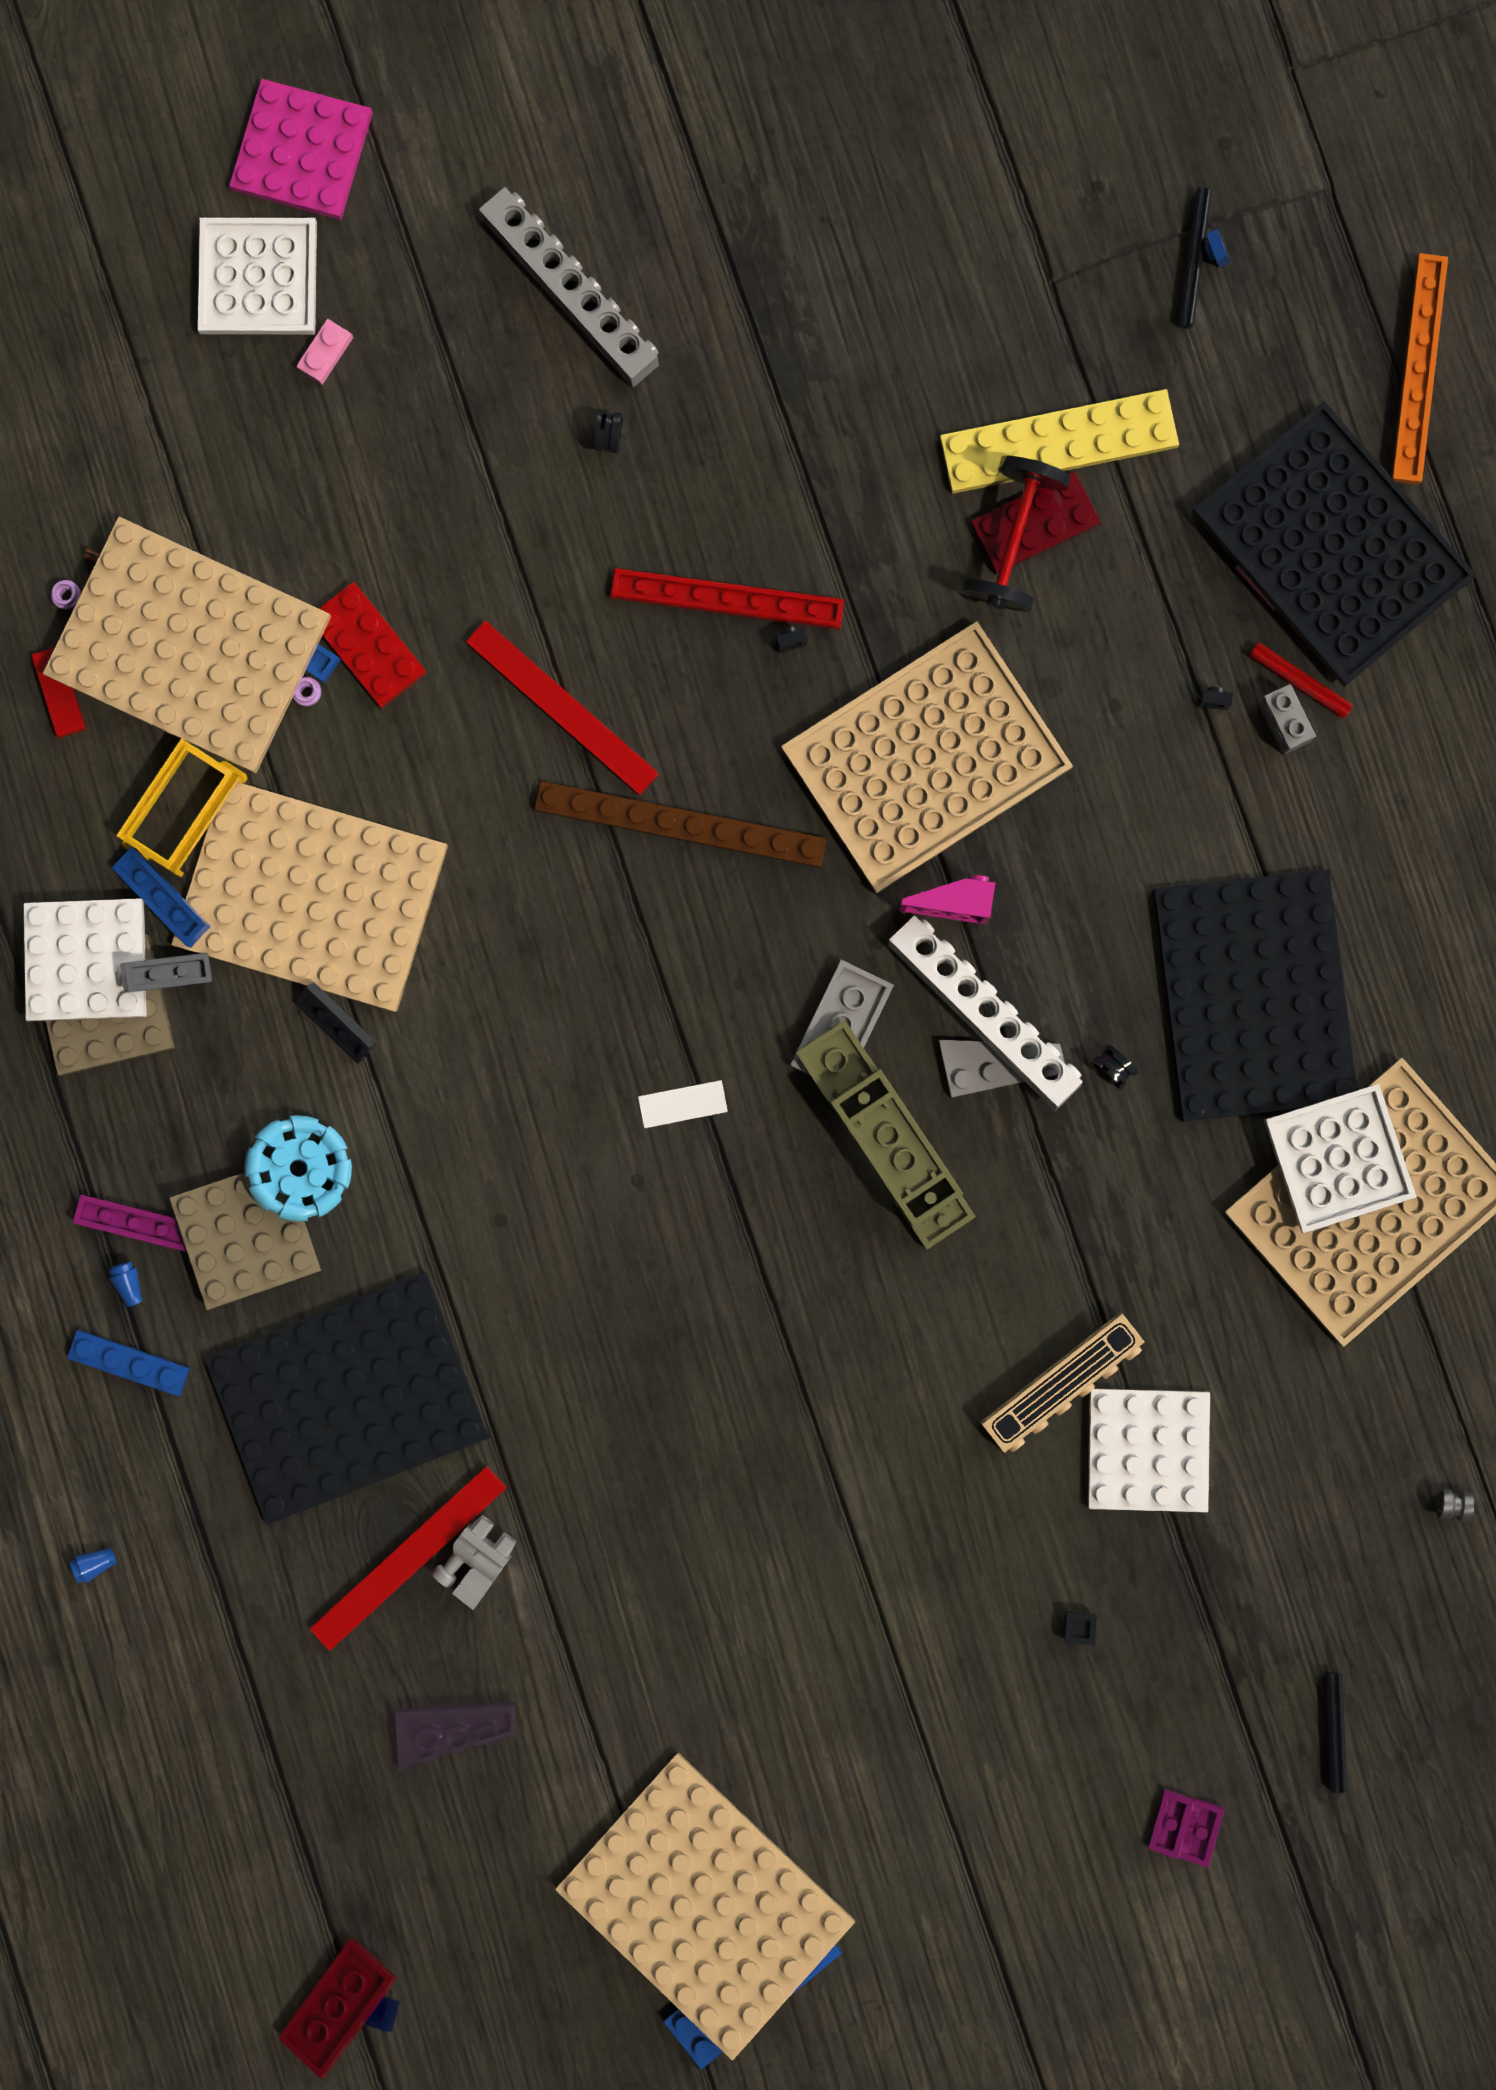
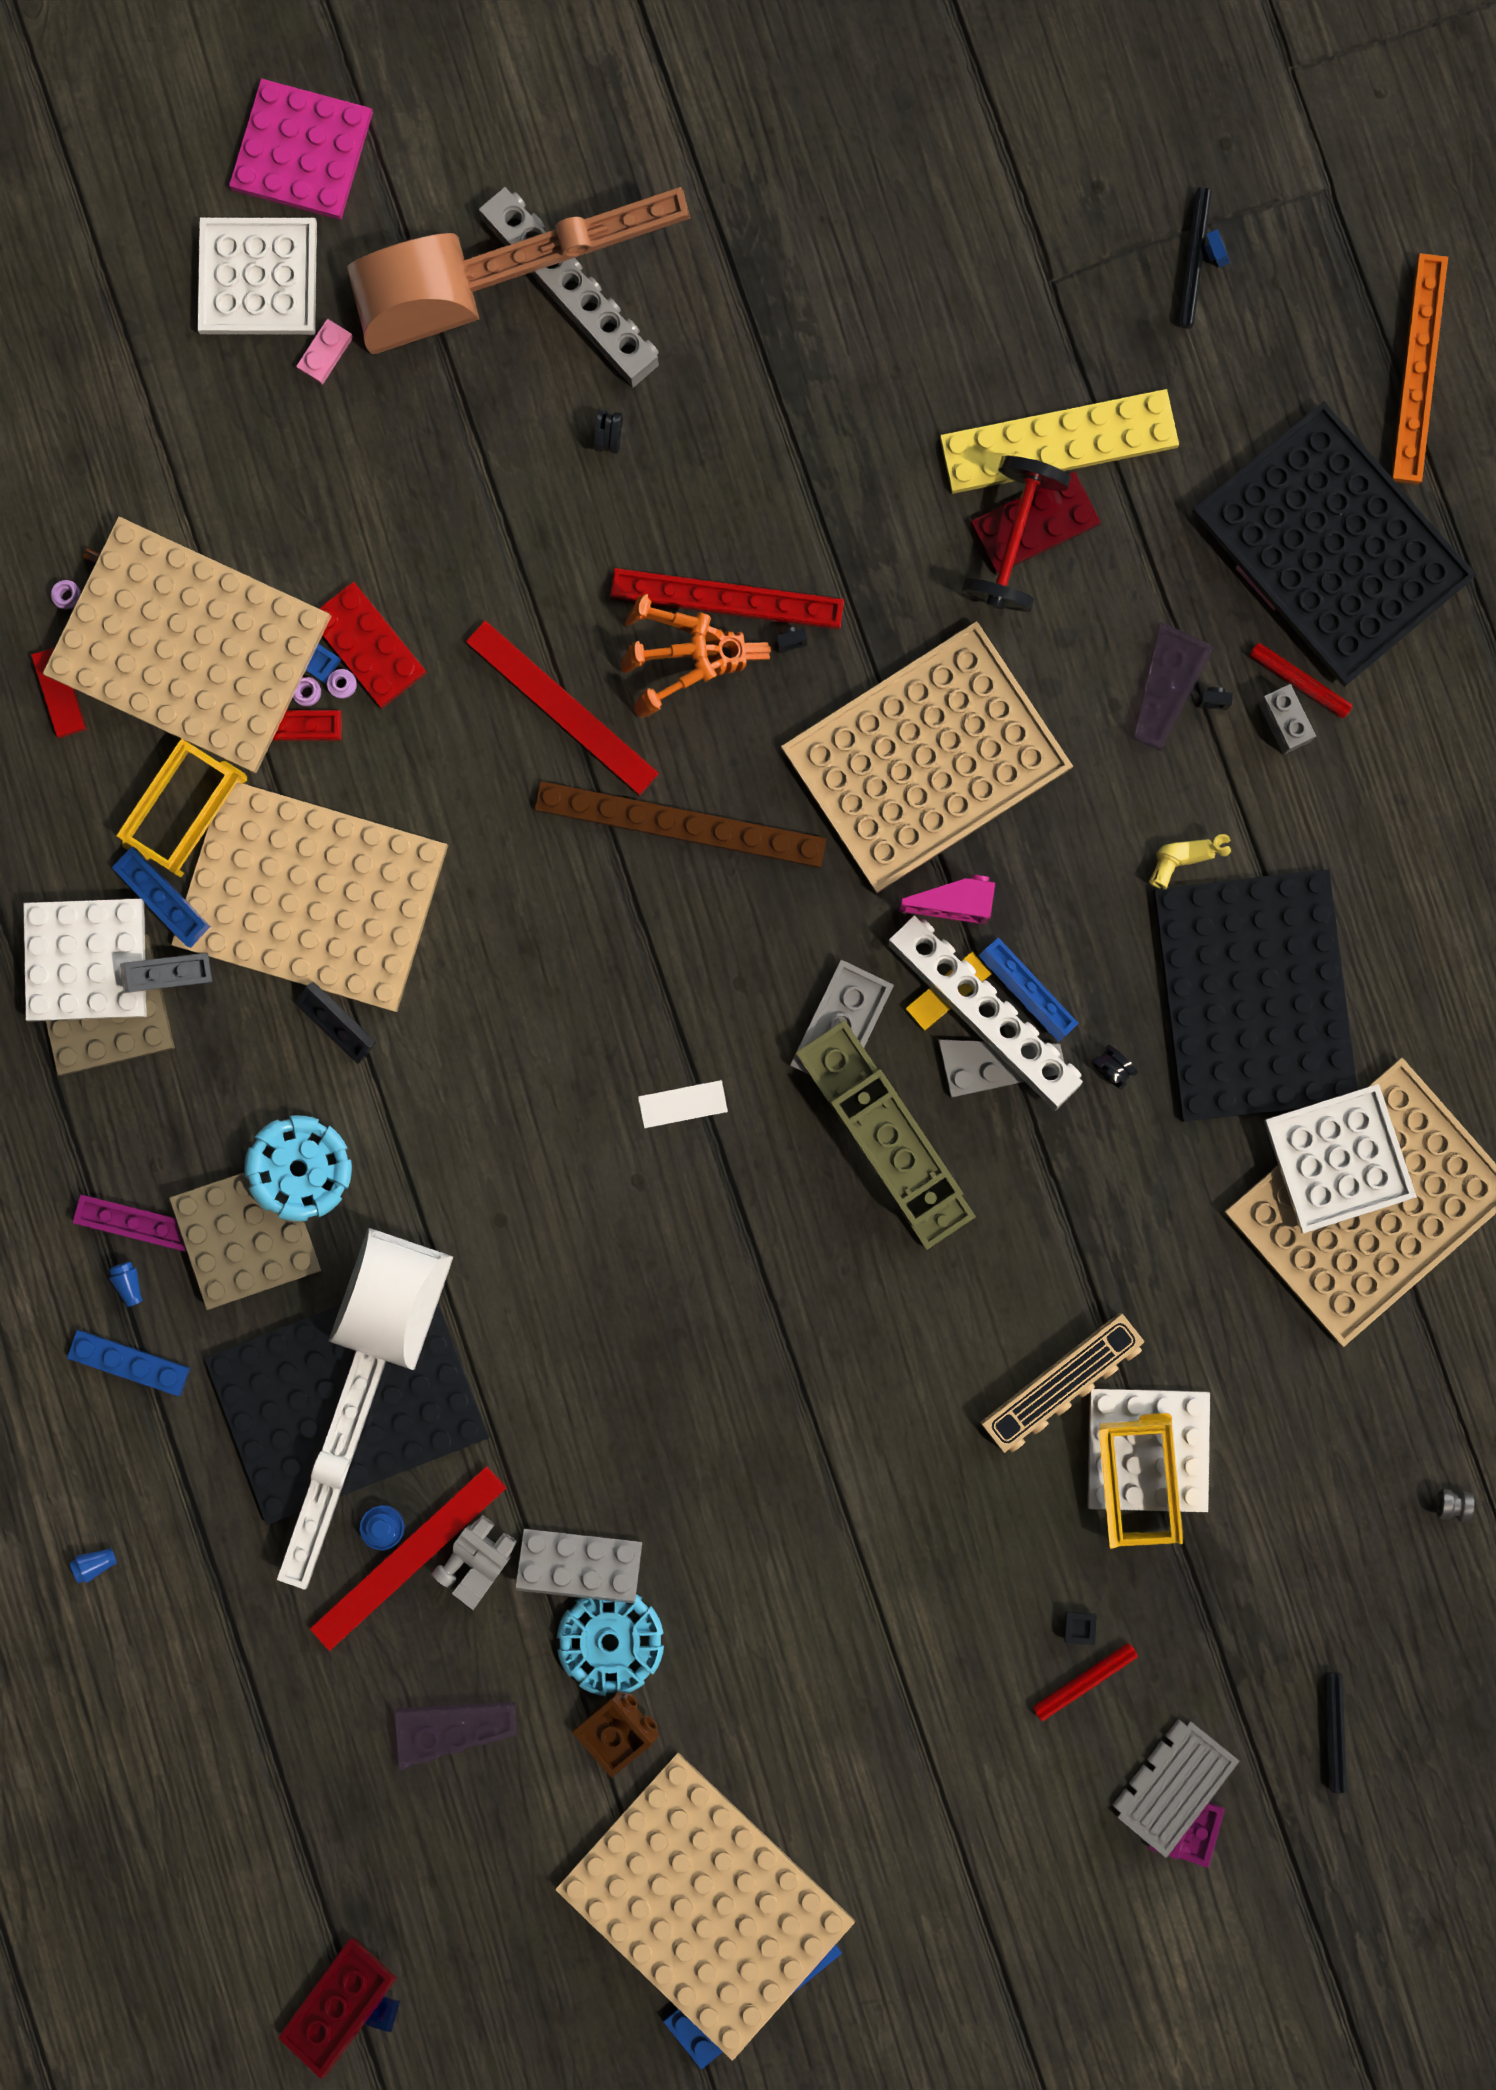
none -> red tile [272,710,342,741]
none -> white plate [277,1228,453,1589]
none -> lavender plate [327,669,357,699]
none -> nougat plate [346,187,690,354]
none -> blue plate [360,1505,405,1550]
none -> light grey plate [516,1529,642,1604]
none -> medium azure plate [557,1594,664,1696]
none -> reddish brown plate [572,1691,660,1778]
none -> orange piece [621,594,771,718]
none -> yellow tile [905,952,992,1031]
none -> blue plate [978,937,1078,1042]
none -> red axle [1033,1643,1138,1721]
none -> yellow piece [1099,1413,1183,1549]
none -> light grey hinge [1113,1719,1240,1858]
none -> clear purple wing [1135,622,1214,751]
none -> light yellow arm [1149,834,1231,889]

